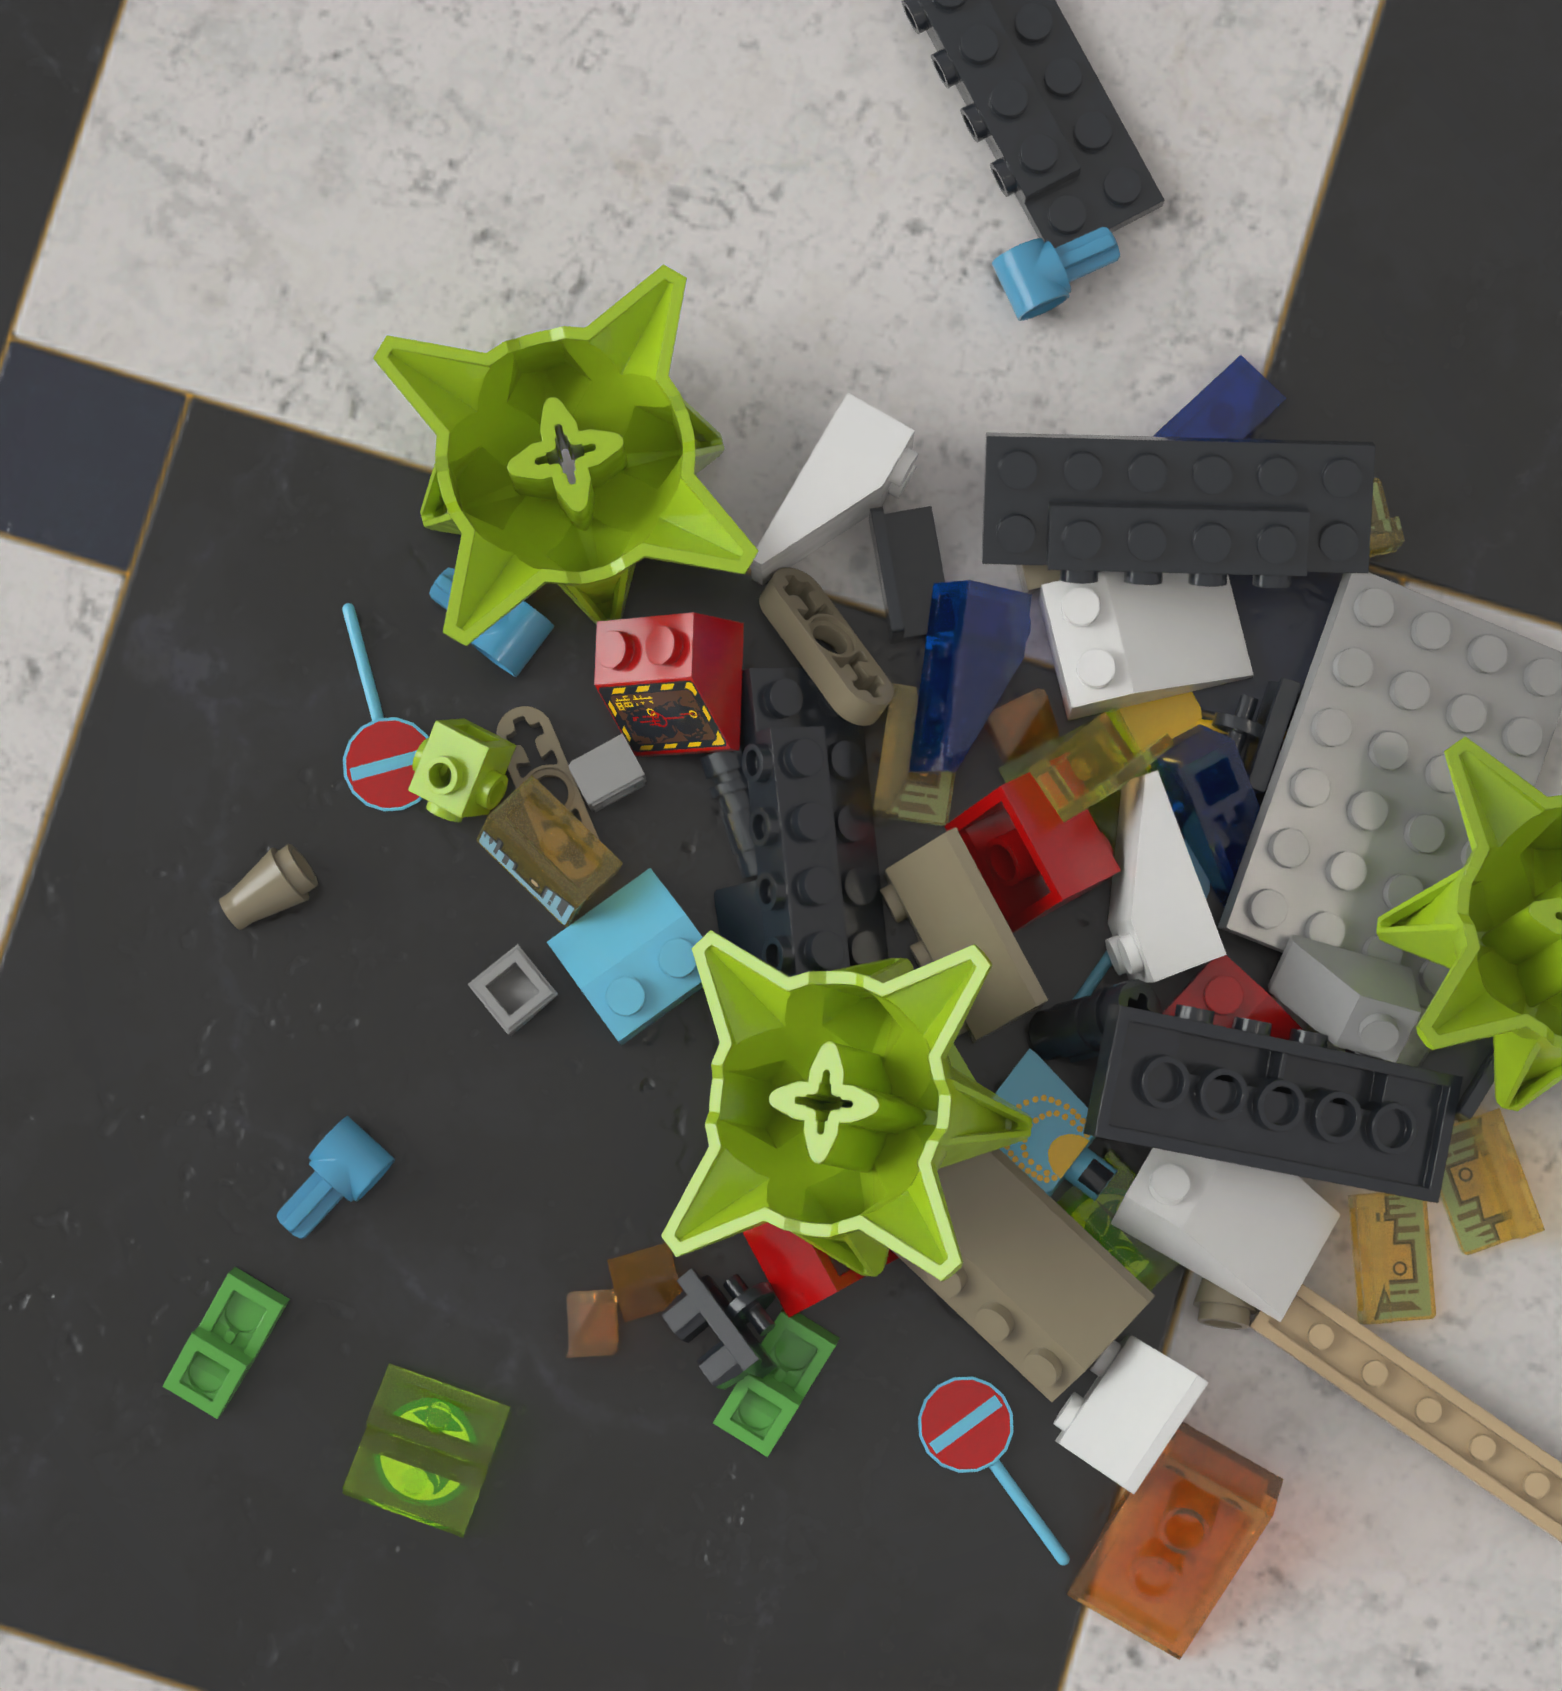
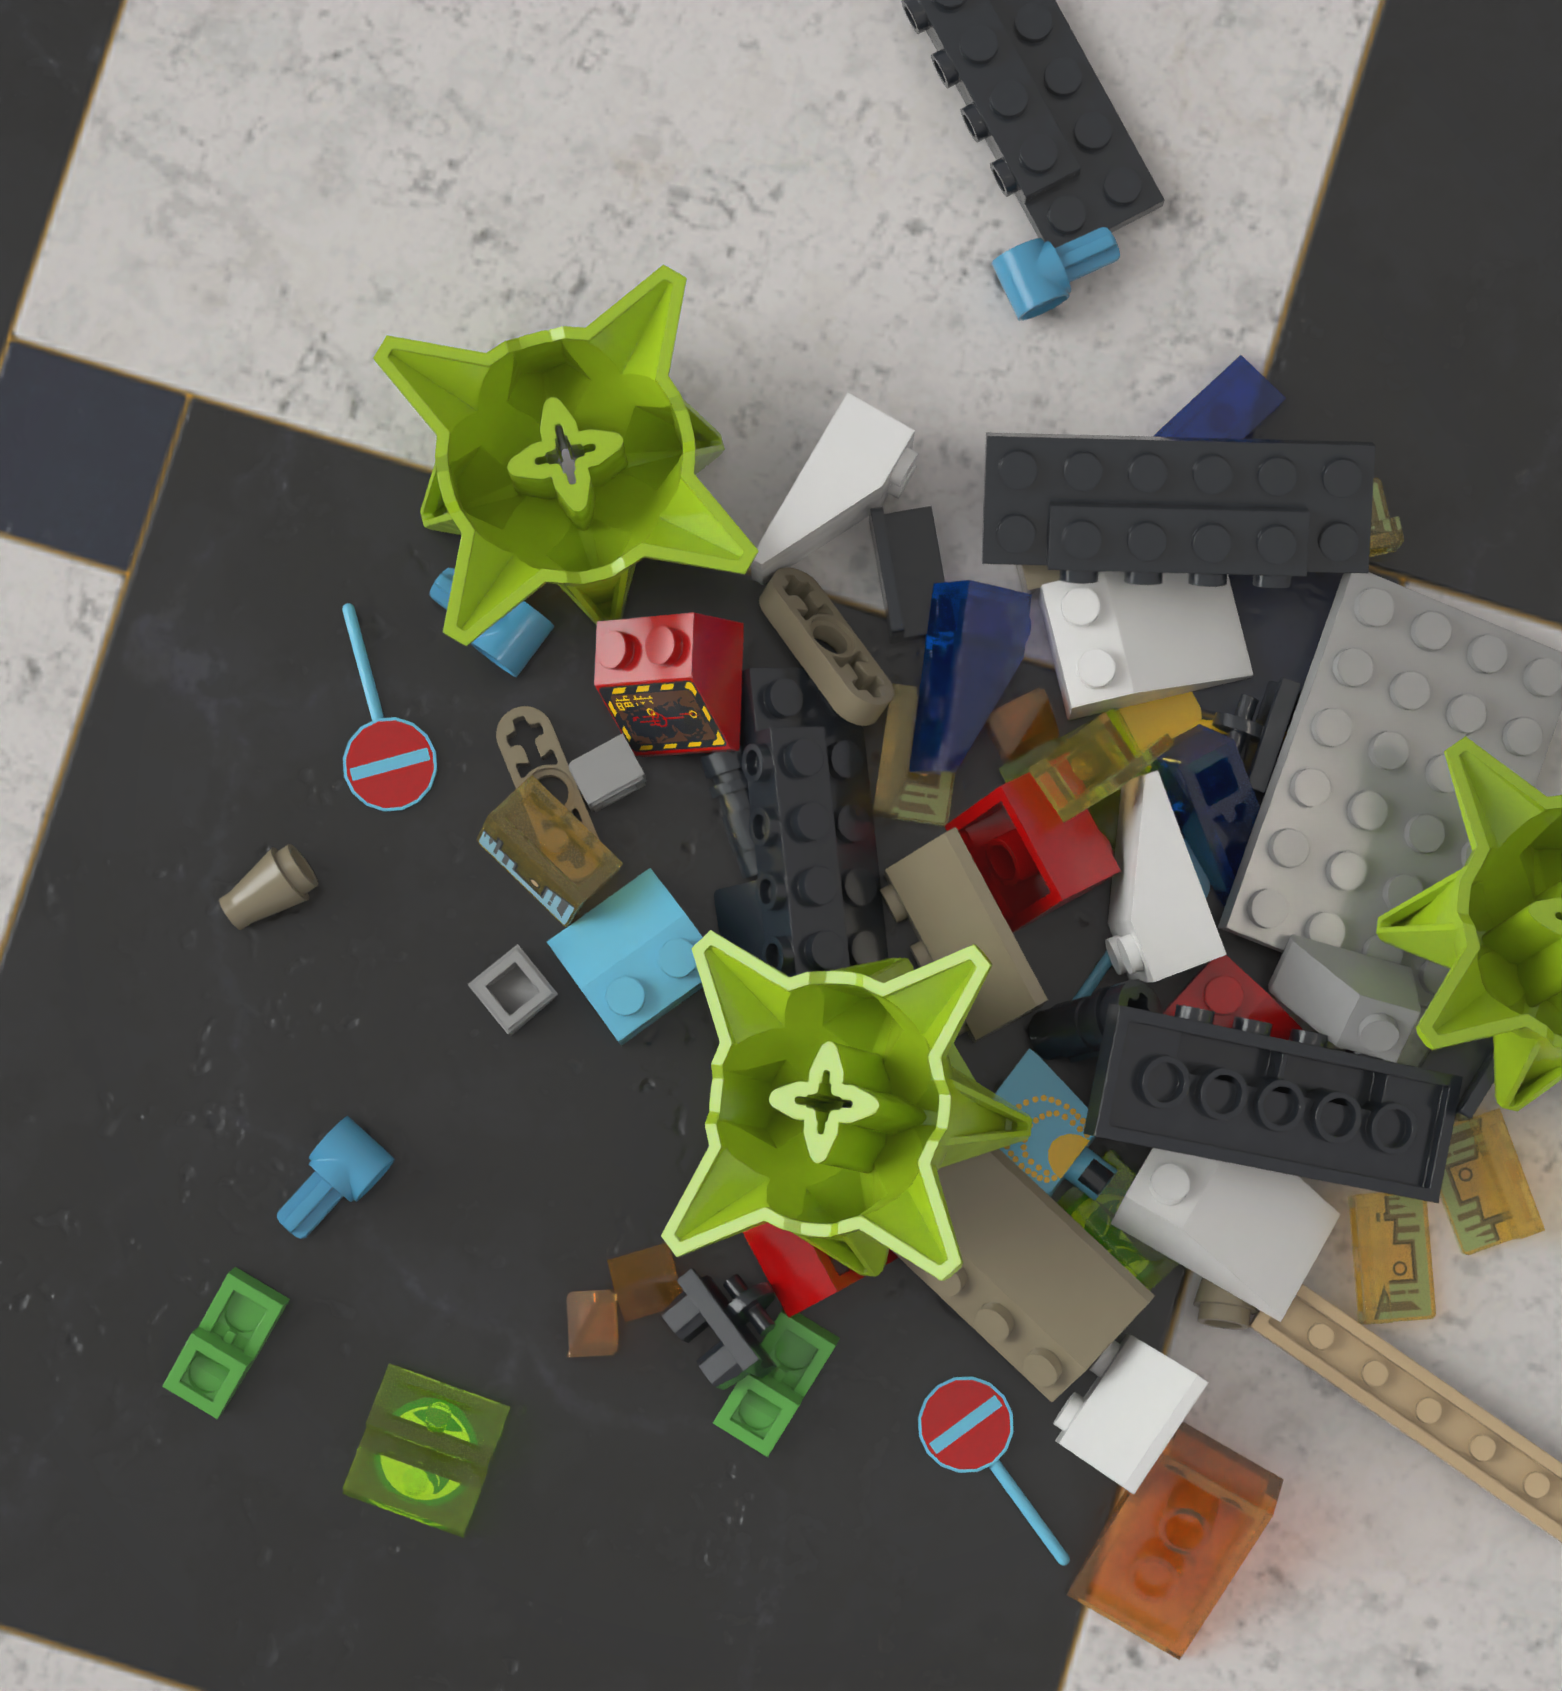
lime brick [408,718,517,822] -> none

